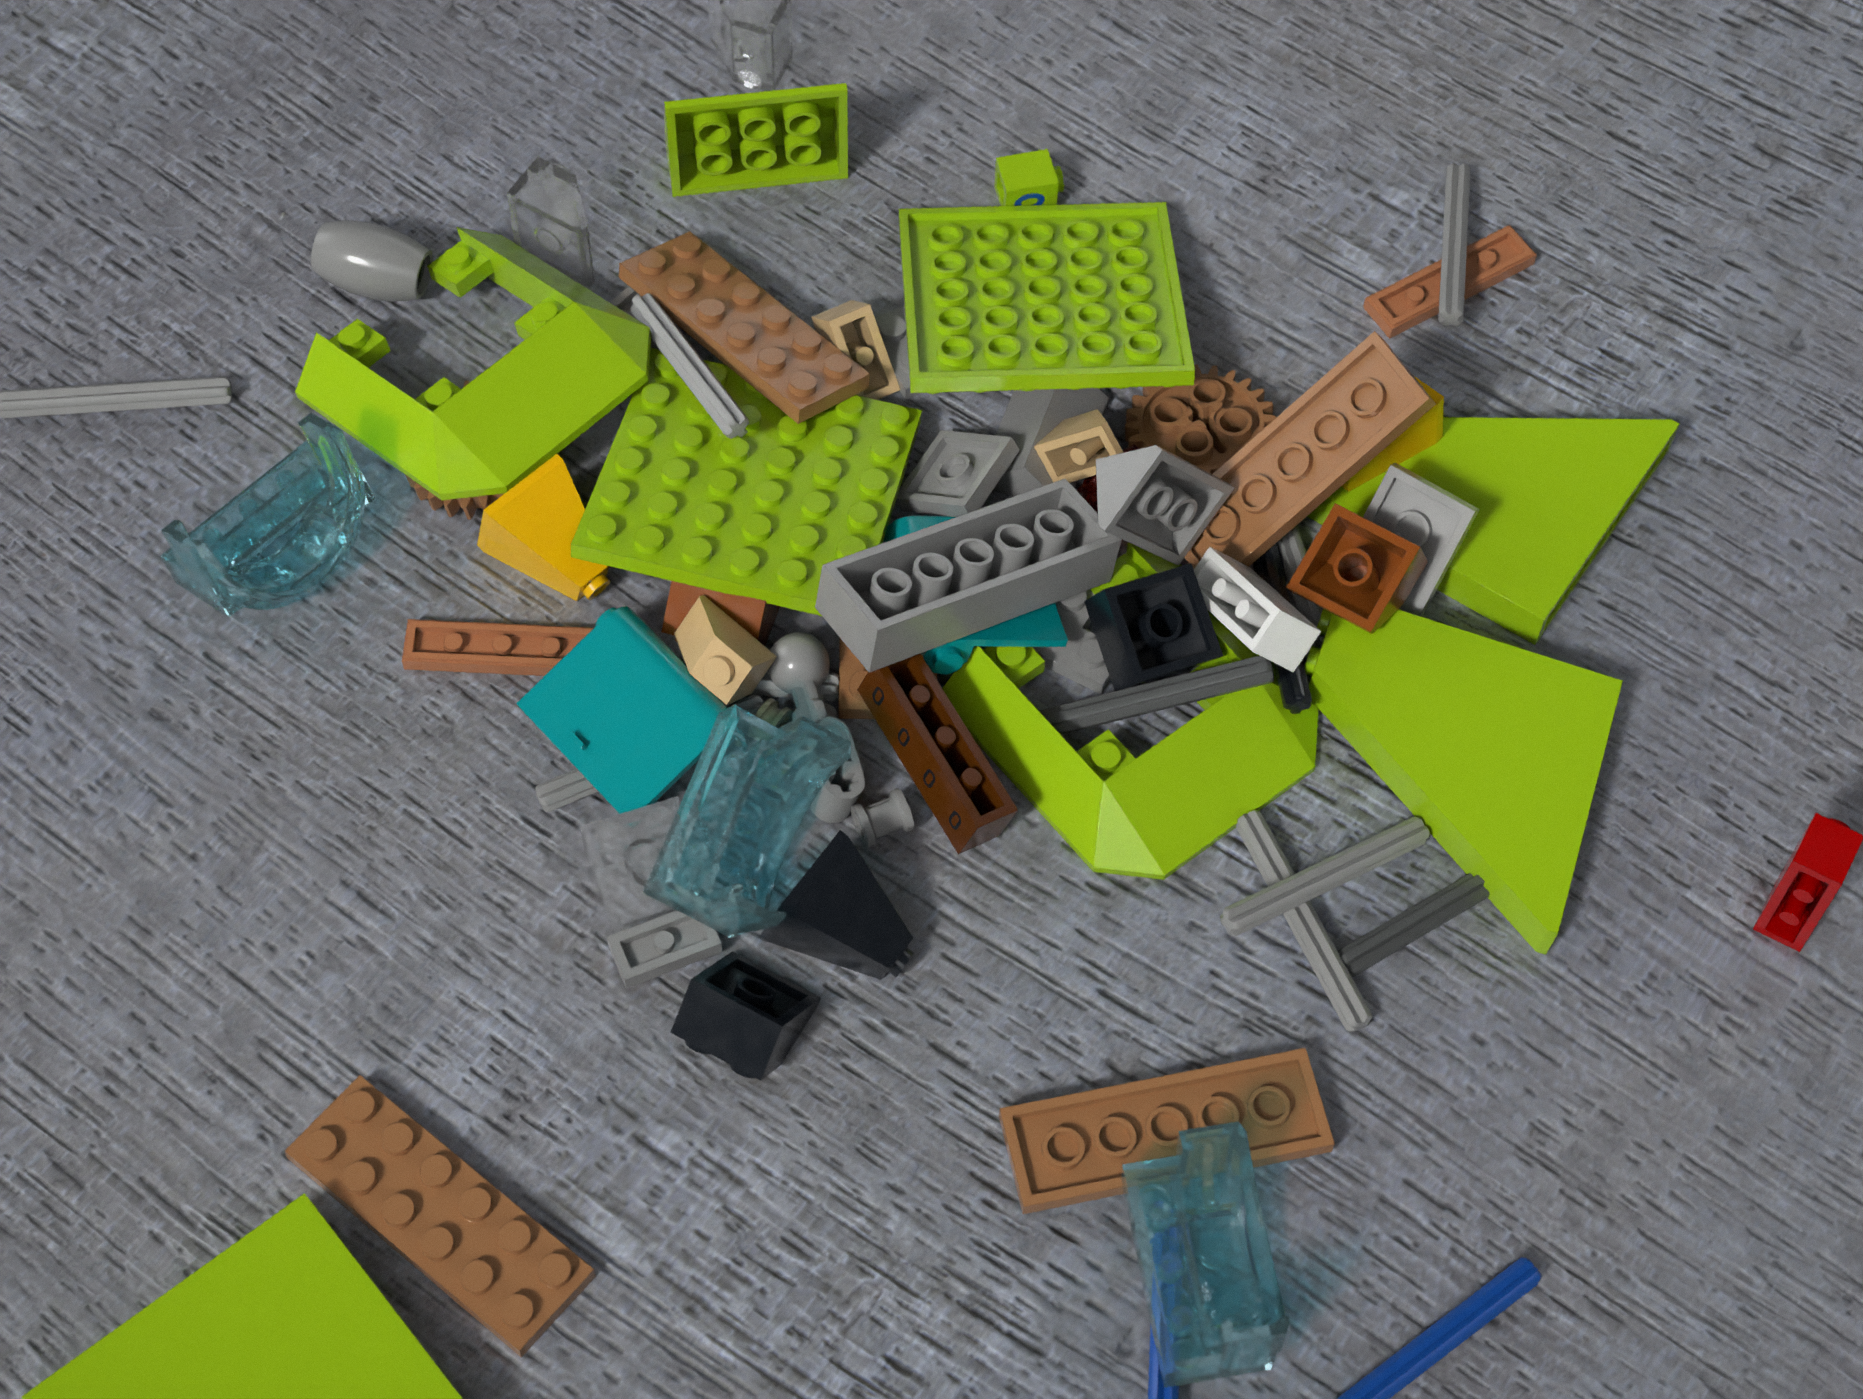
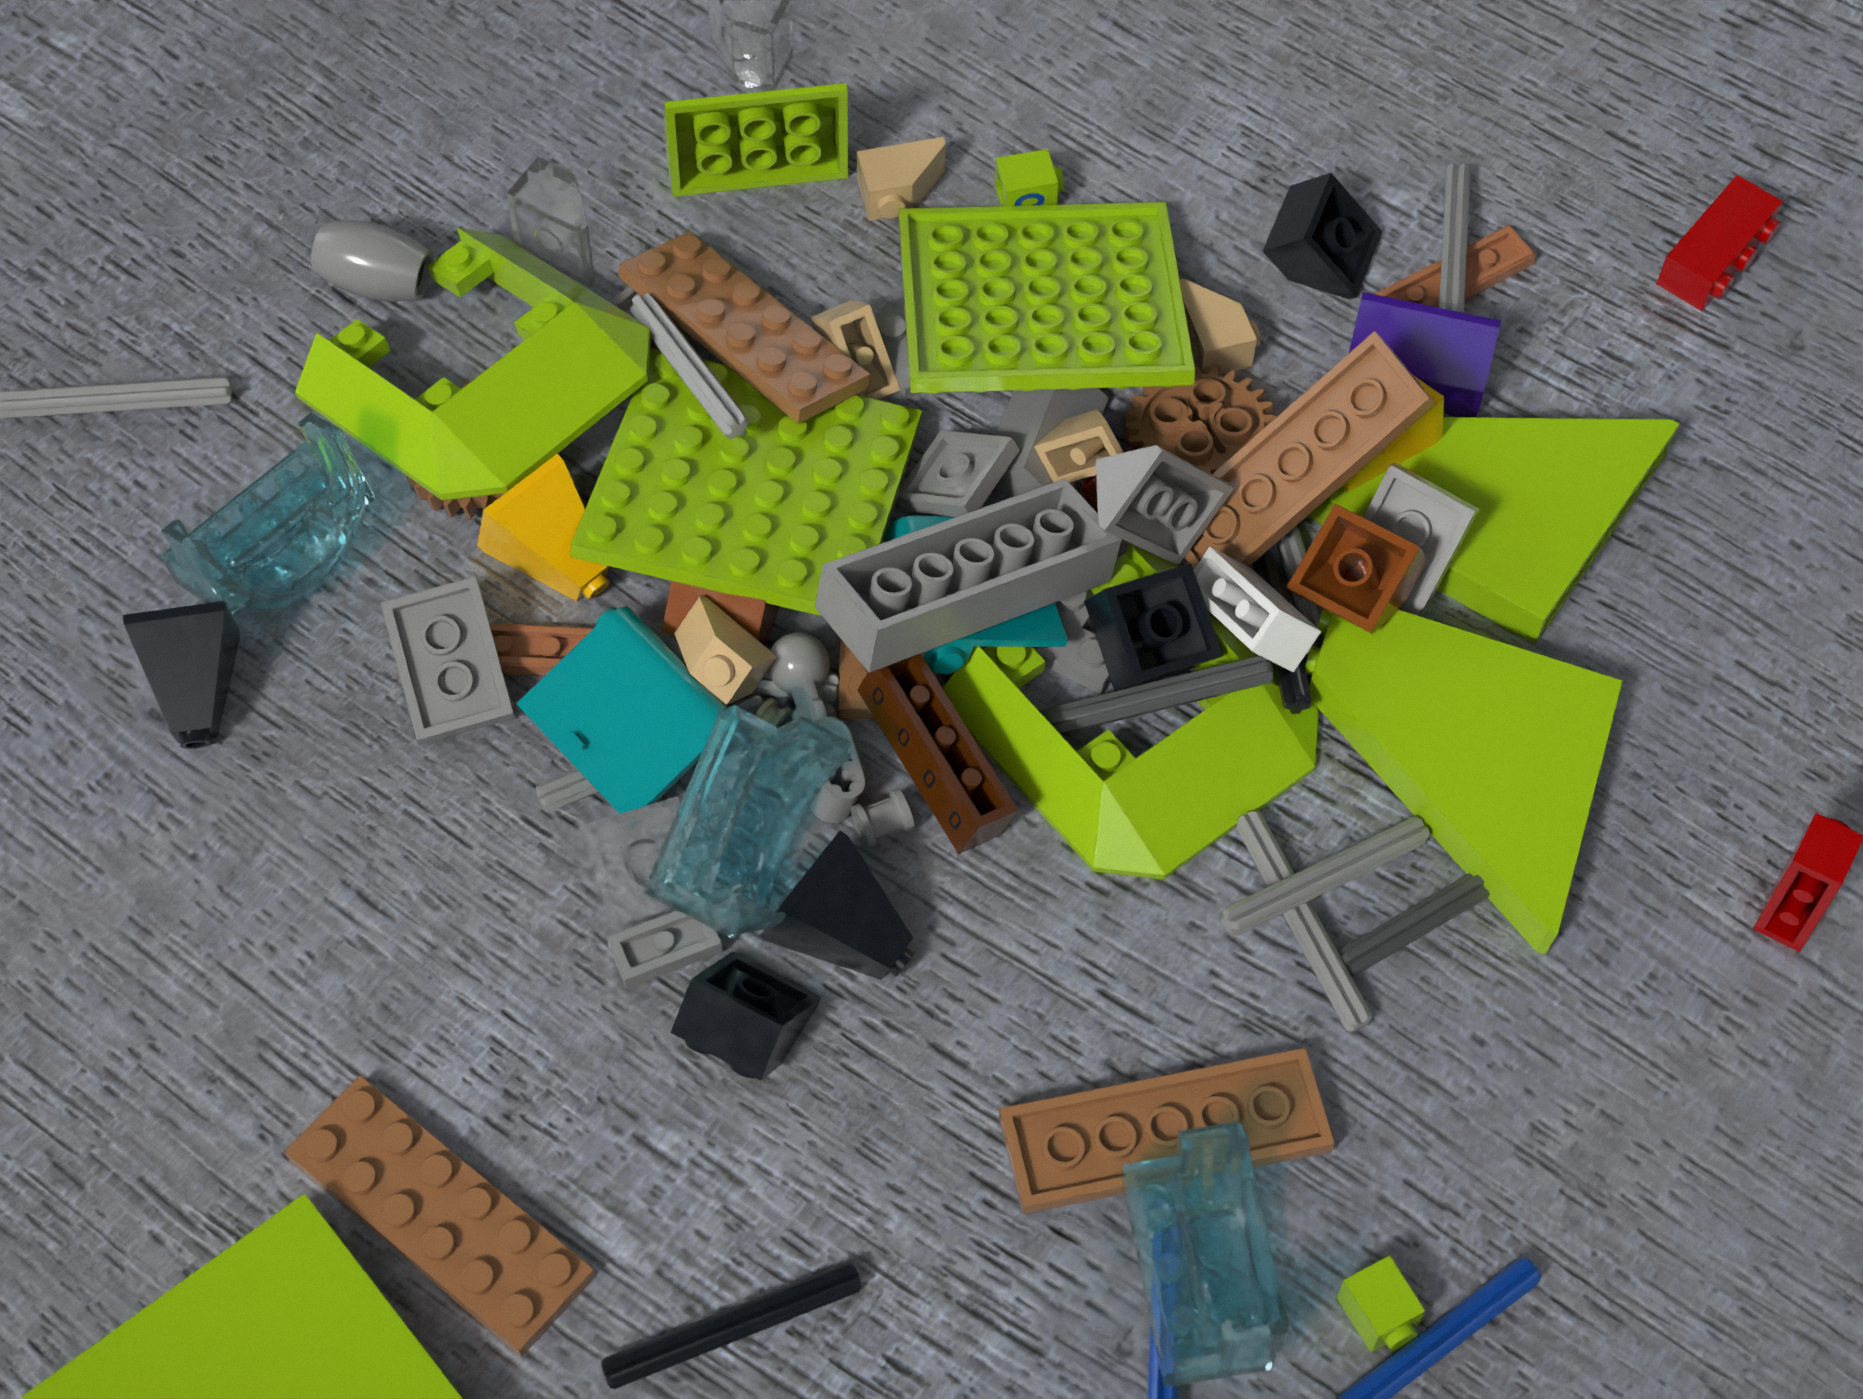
none -> black slope [123,601,240,749]
none -> light grey plate [380,576,516,745]
none -> black axle [601,1262,861,1389]
none -> tan slope [857,137,946,221]
none -> tan slope [1179,278,1260,375]
none -> black slope [1263,173,1383,300]
none -> lime brick [1336,1255,1425,1353]
none -> dark purple slope [1348,292,1501,417]
none -> red brick [1656,175,1783,311]

